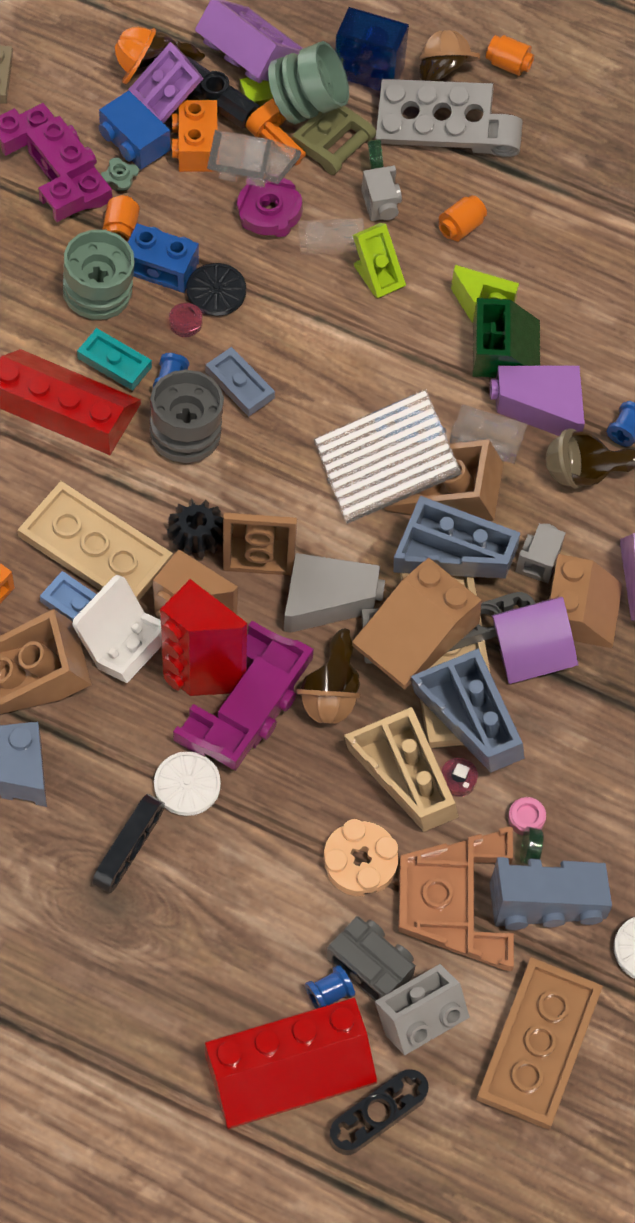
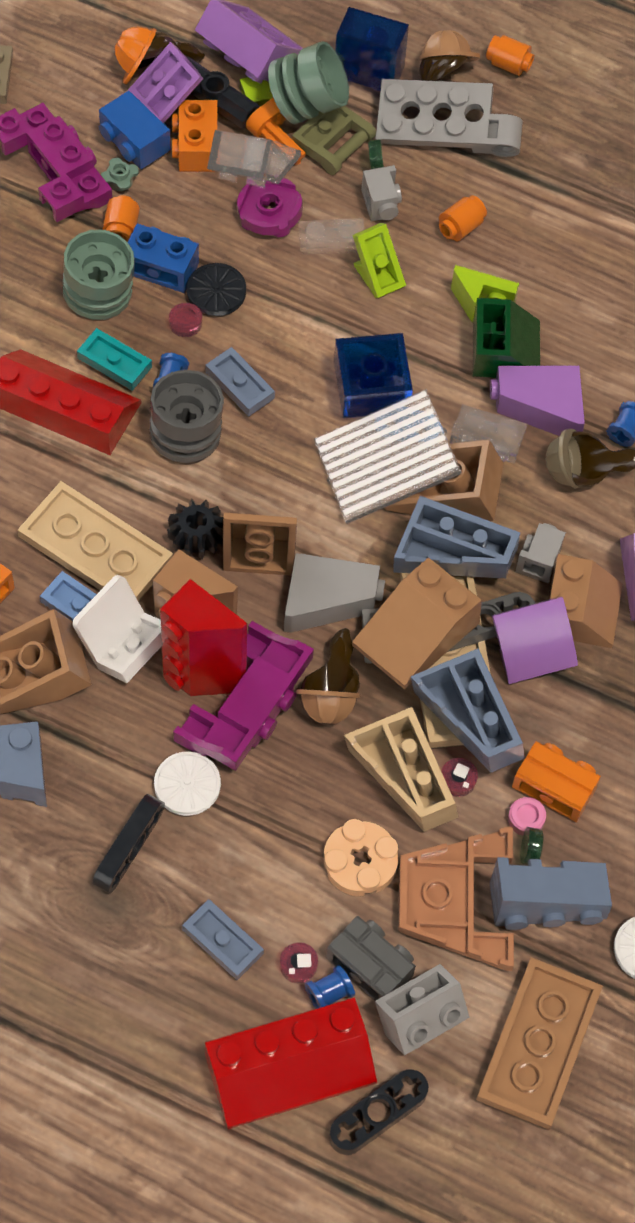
none -> sand blue plate [182,899,264,980]
none -> clear pink tile [280,942,318,983]
none -> clear blue brick [334,333,413,418]
none -> orange brick [512,741,601,823]

